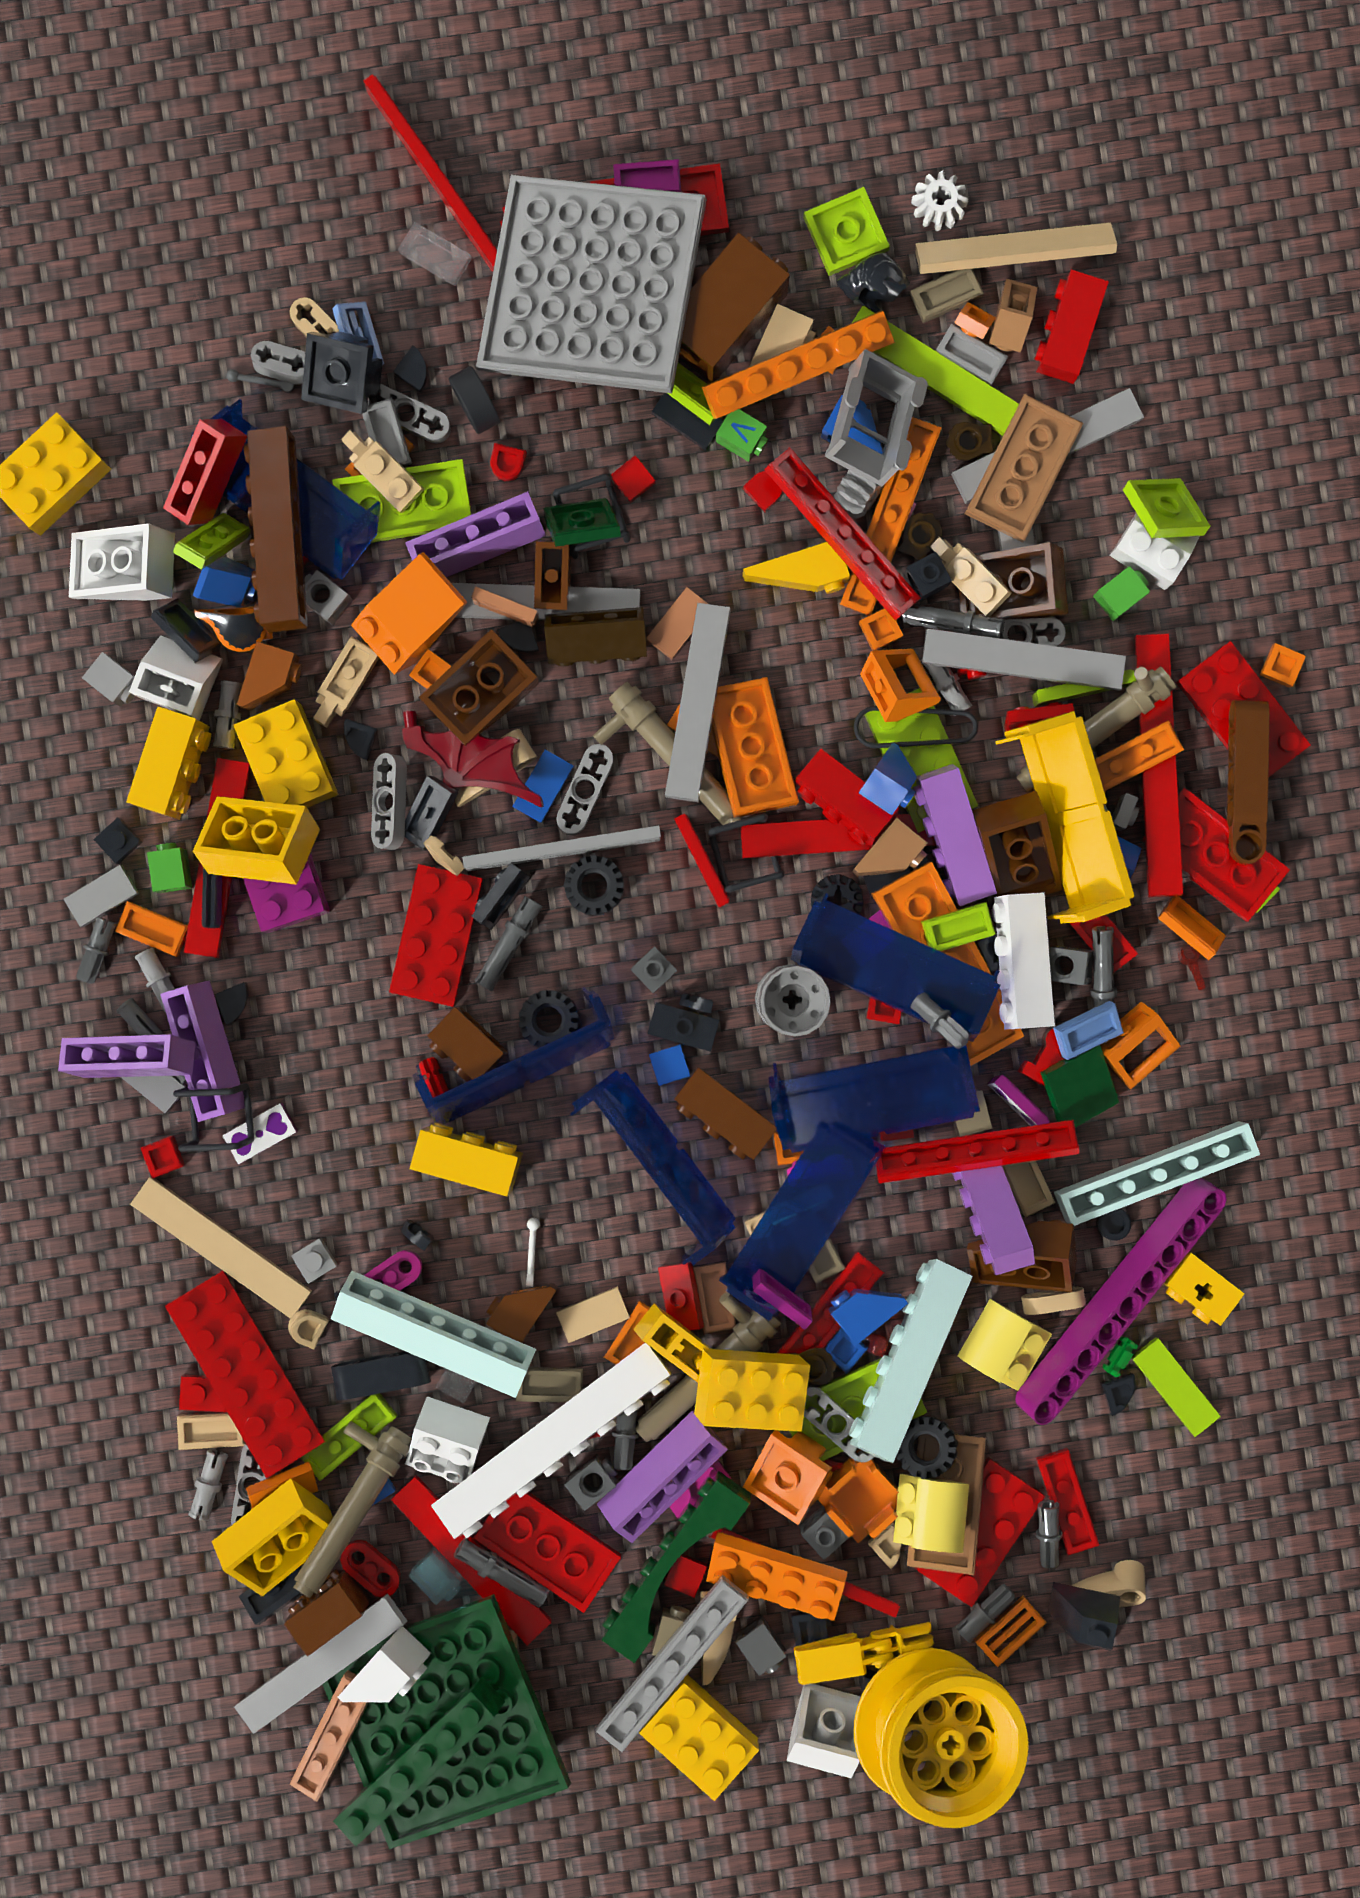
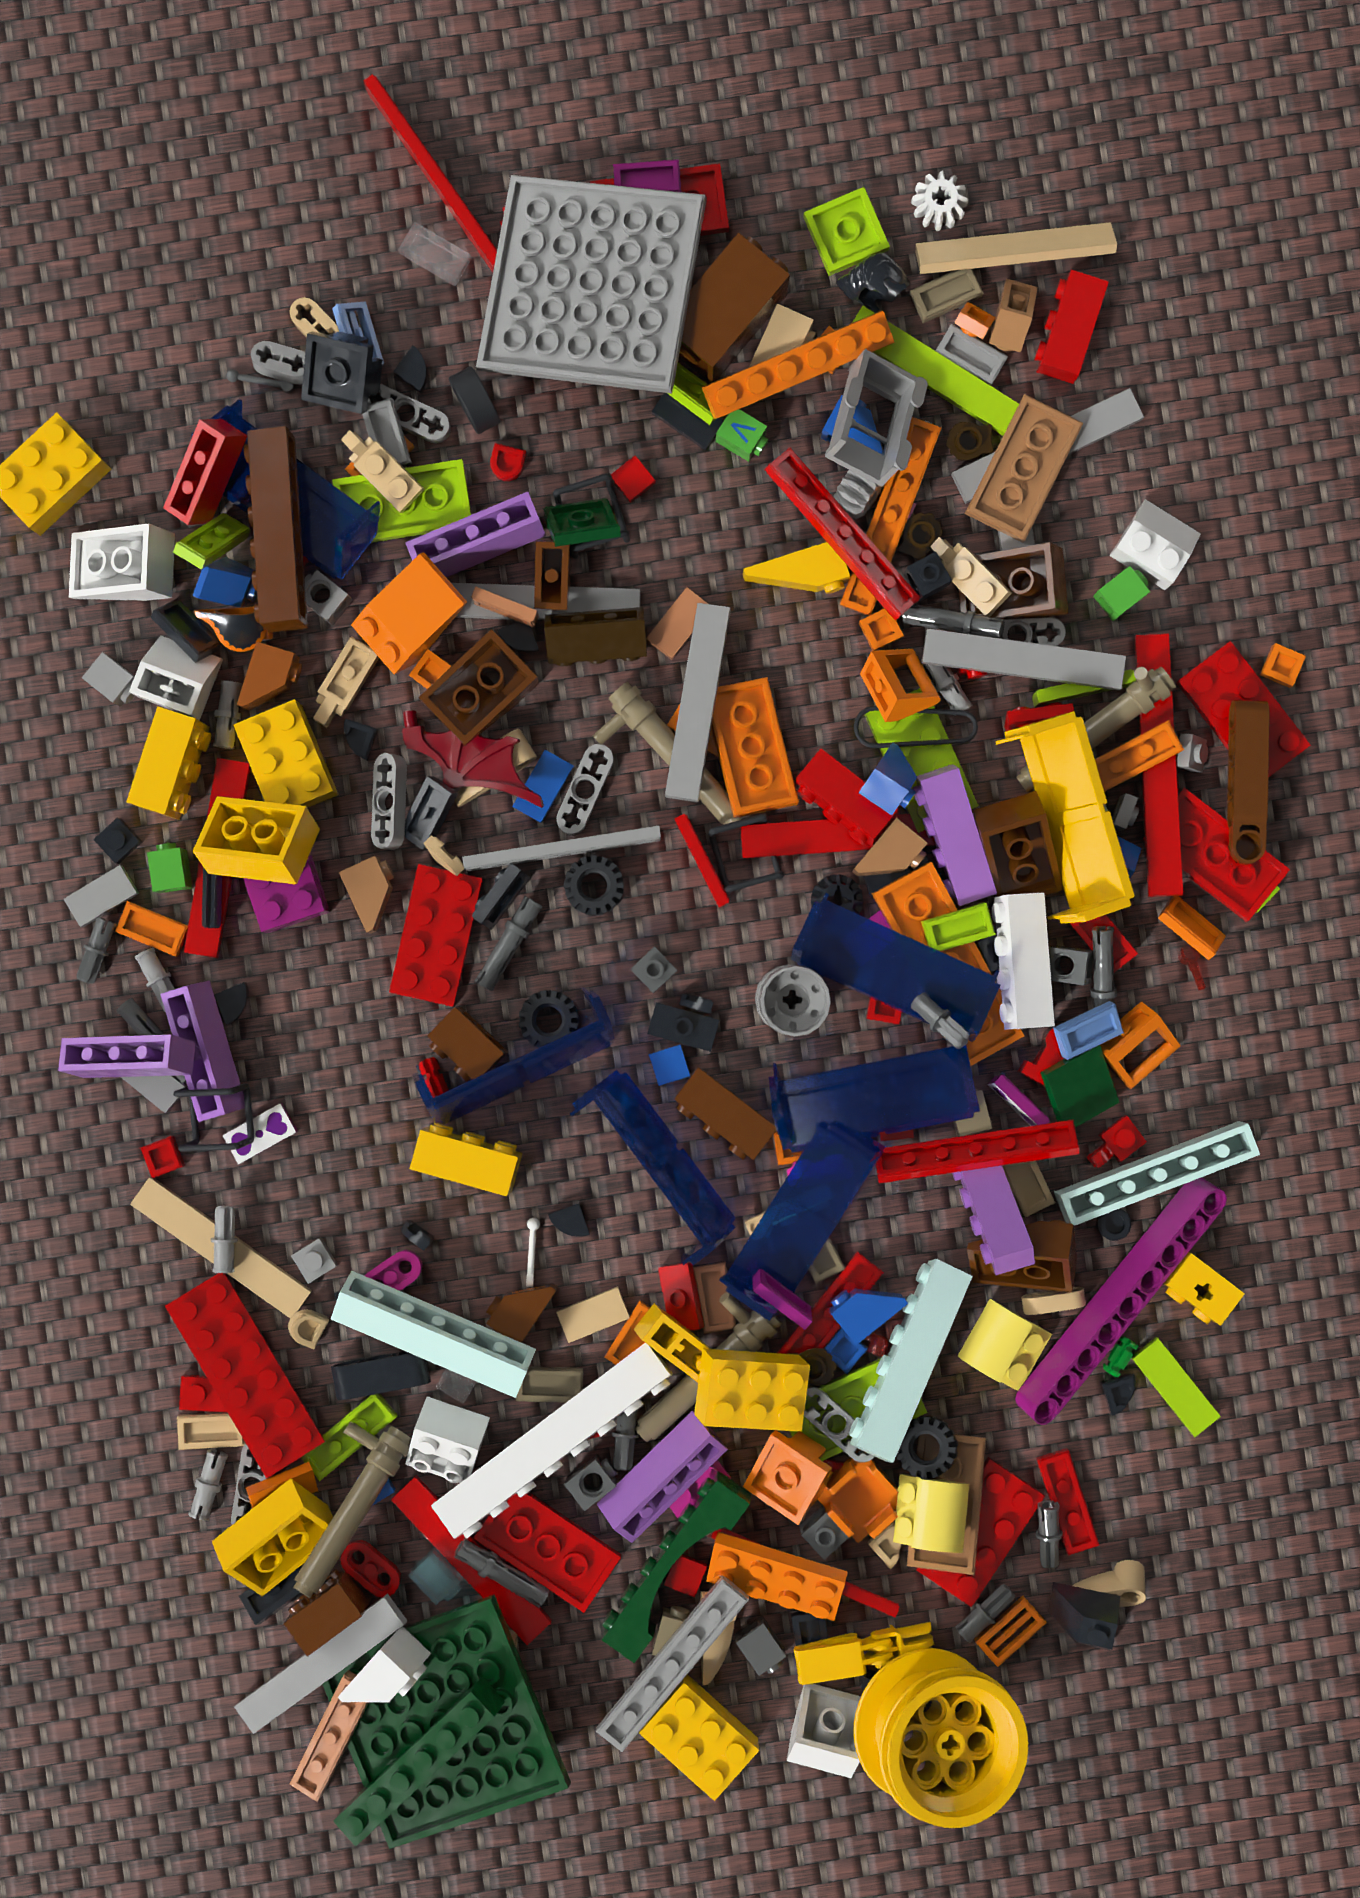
red tile [743,471,782,512] -> none
lime plate [1123,478,1211,538] -> none
none -> light grey axle [211,1206,238,1273]
none -> medium nougat slope [339,856,394,934]
none -> black tile [548,1203,590,1237]
none -> red plate [1086,1115,1147,1168]
none -> light grey plate [1176,734,1208,772]

